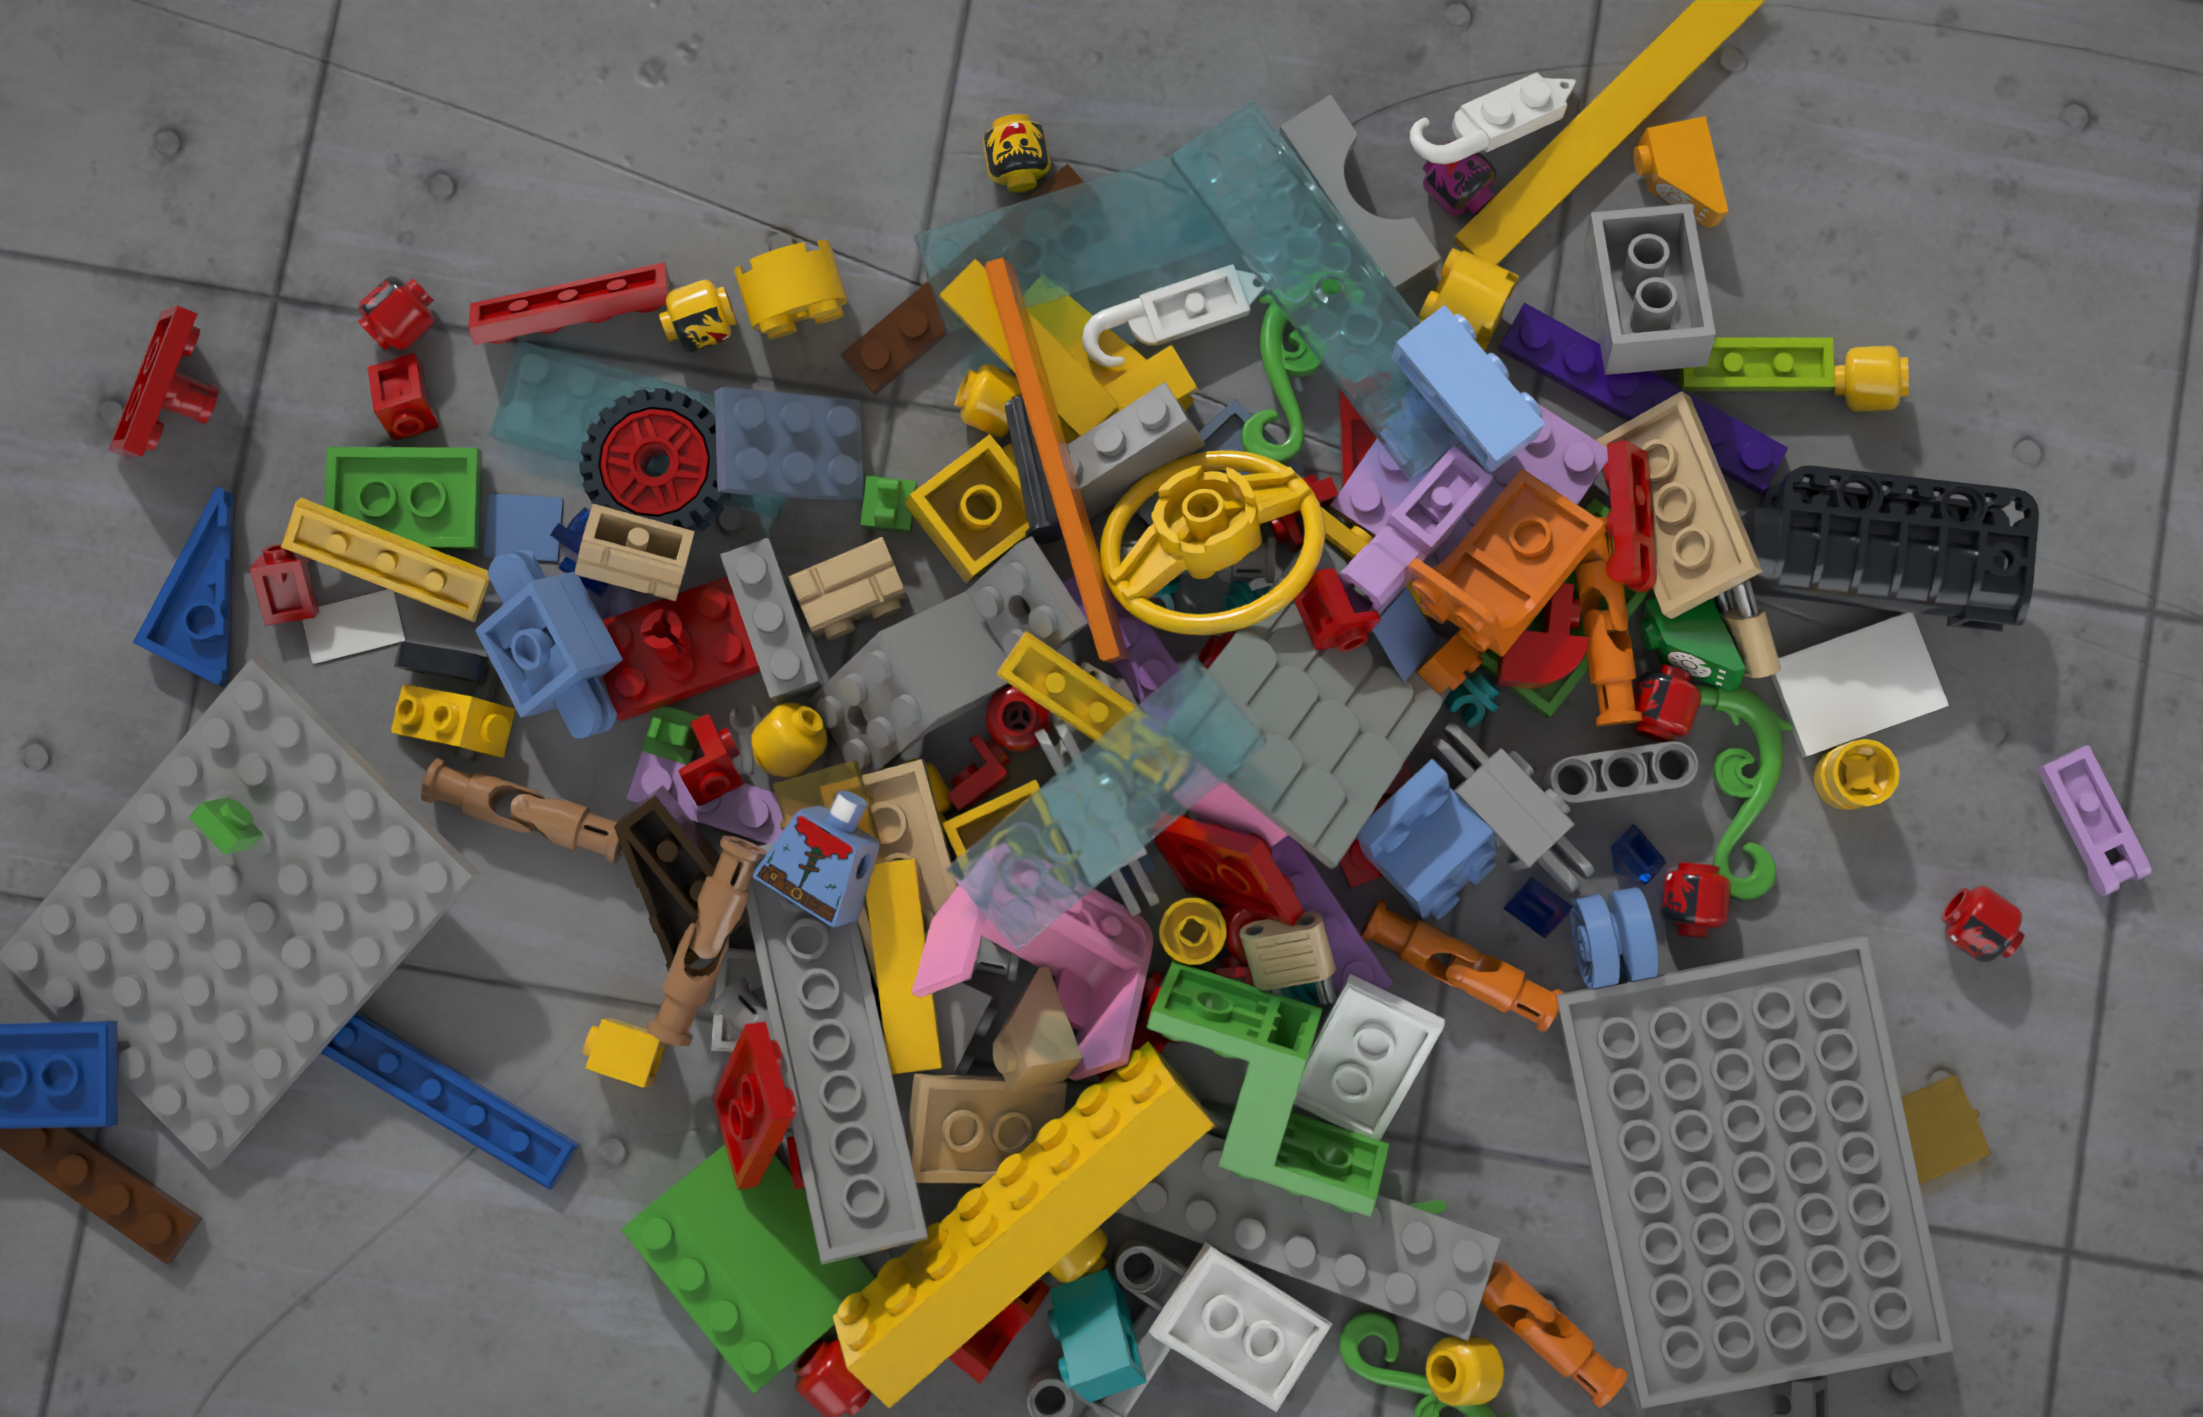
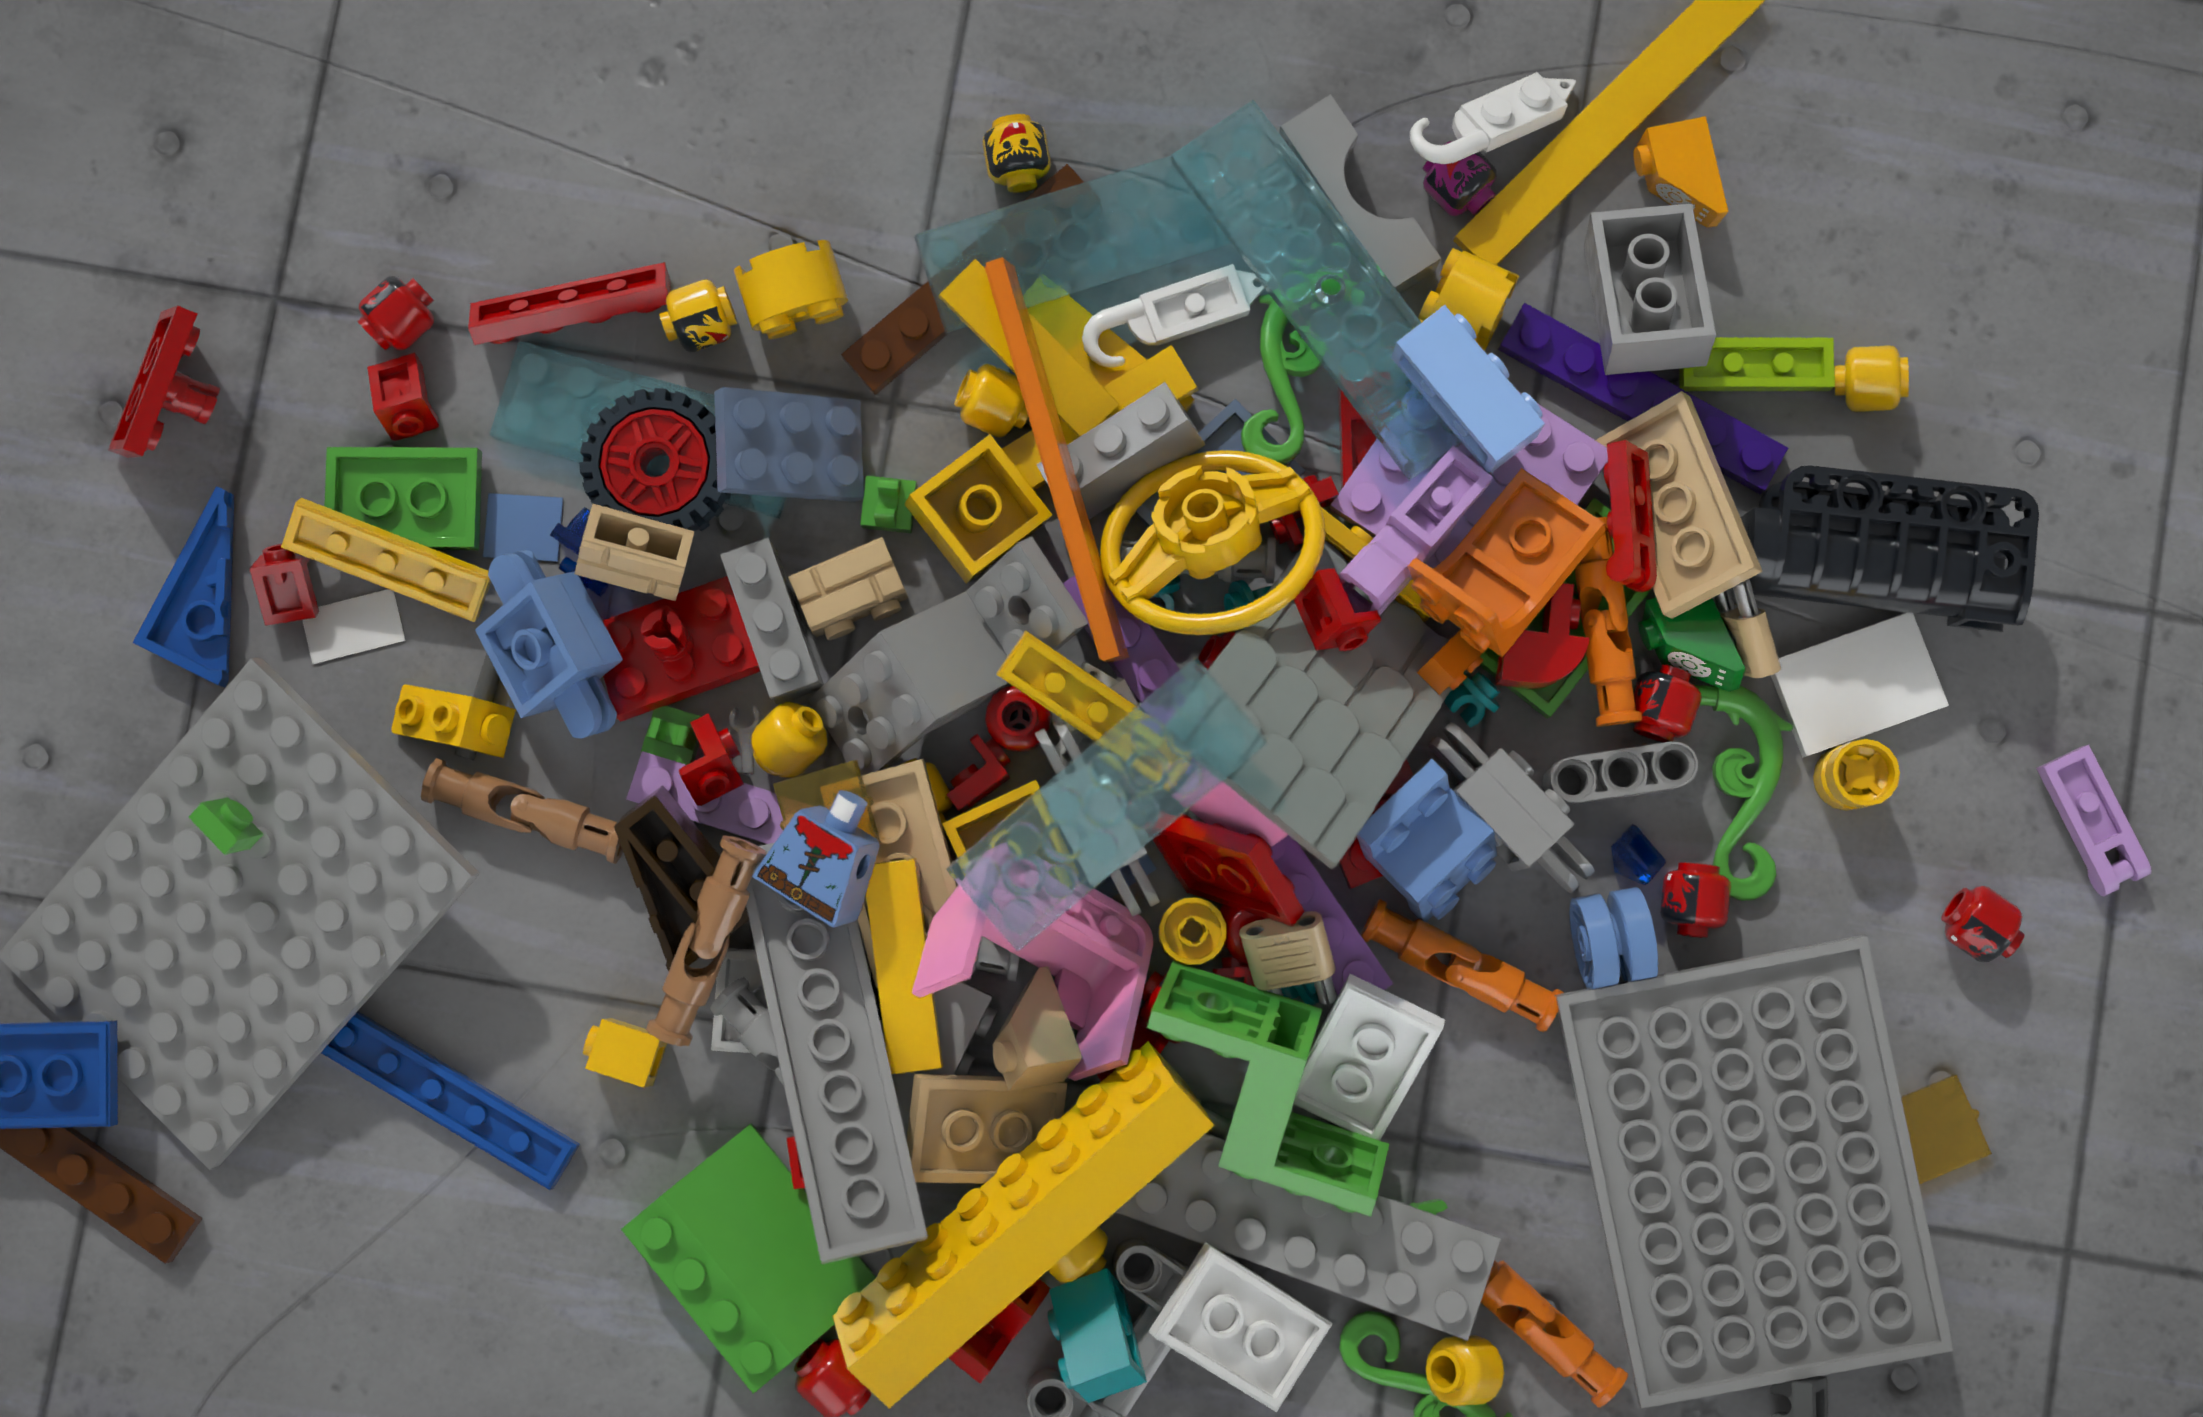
black beam [394,642,489,683] -> none
red plate [712,1021,796,1190] -> none
black axle [1004,395,1064,544] -> none
medium blue sticker [1372,587,1439,683] -> none
clear blue slope [1503,877,1573,939] -> none

